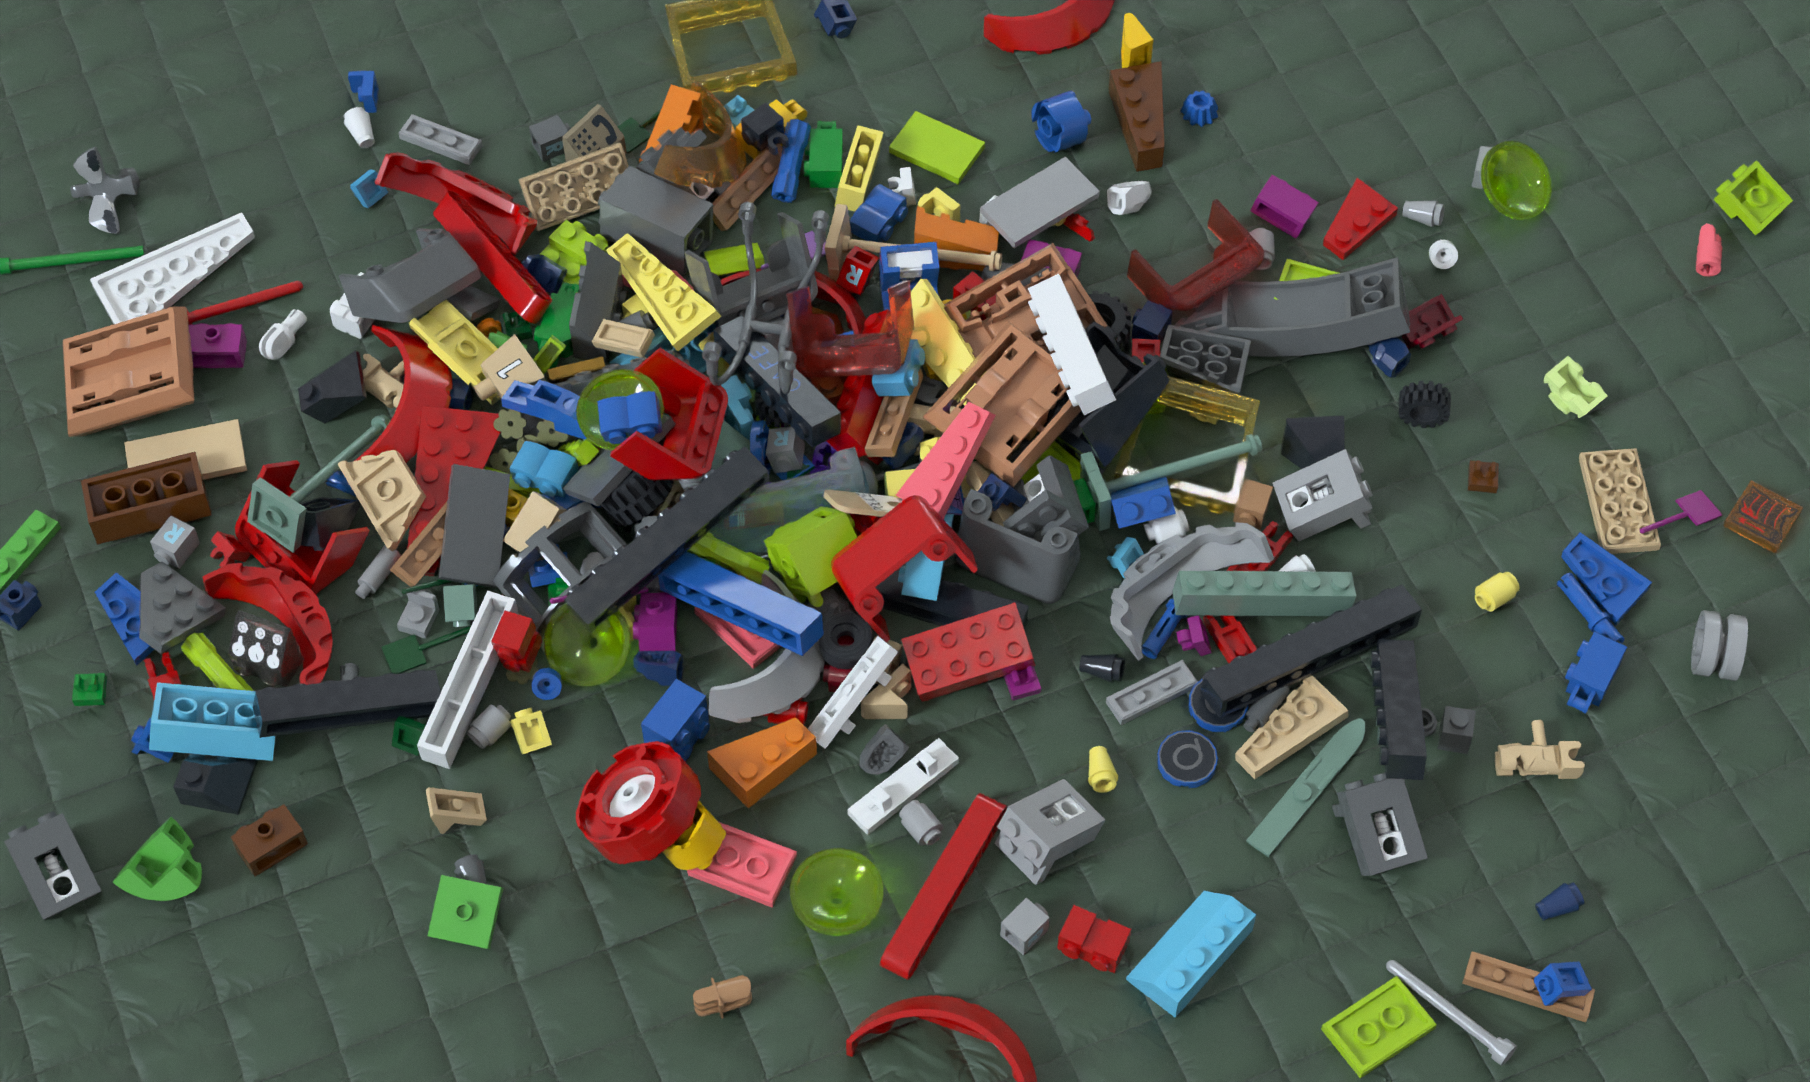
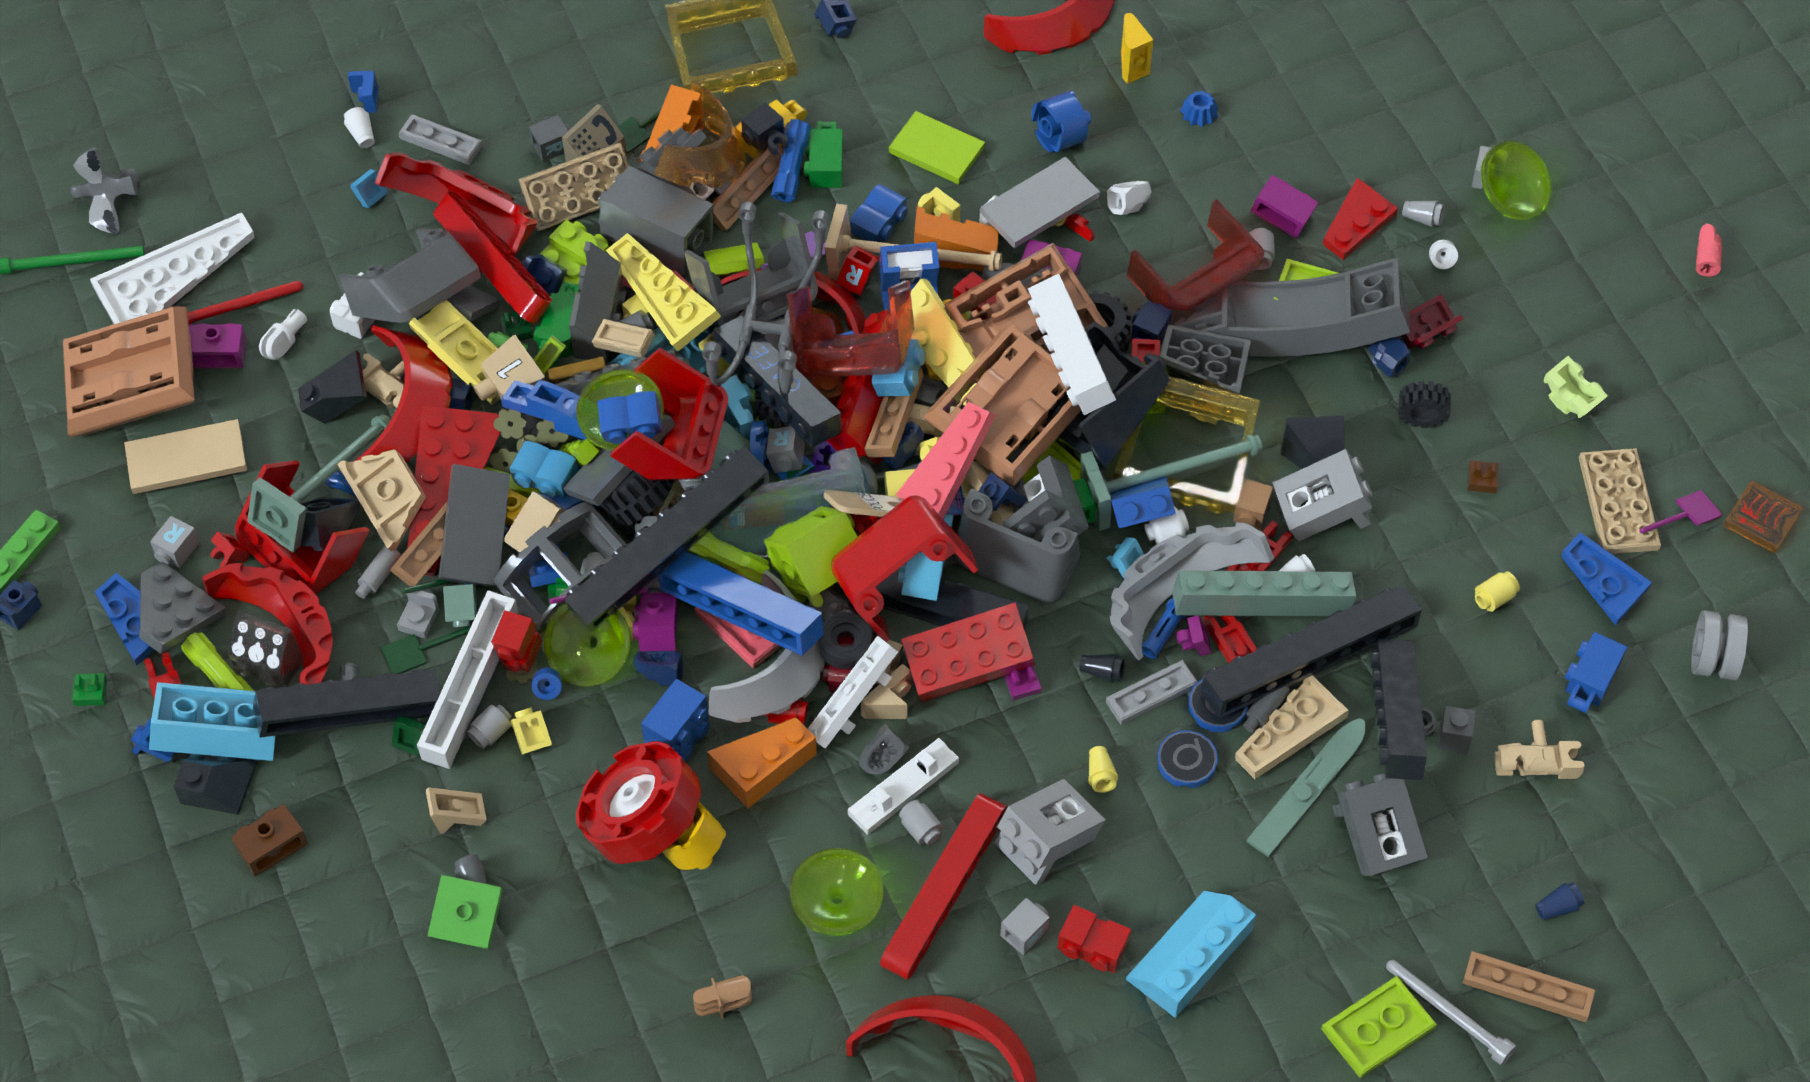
dark grey brick [4,811,102,920] -> none
reddish brown slope [81,451,212,545] -> none
bright green brick [113,817,202,901] -> none
orange plate [476,318,502,338] -> none
coral tile [687,822,797,908] -> none
medium azure tile [718,95,754,131] -> none
light yellow brick [835,125,883,212] -> none
white tile [888,167,916,206] -> none
reddish brown wedge [1109,61,1164,172] -> none
blue bracket [1534,961,1592,1006] -> none
blue pin [1557,573,1625,643] -> none
lime plate [1714,160,1793,235] -> none

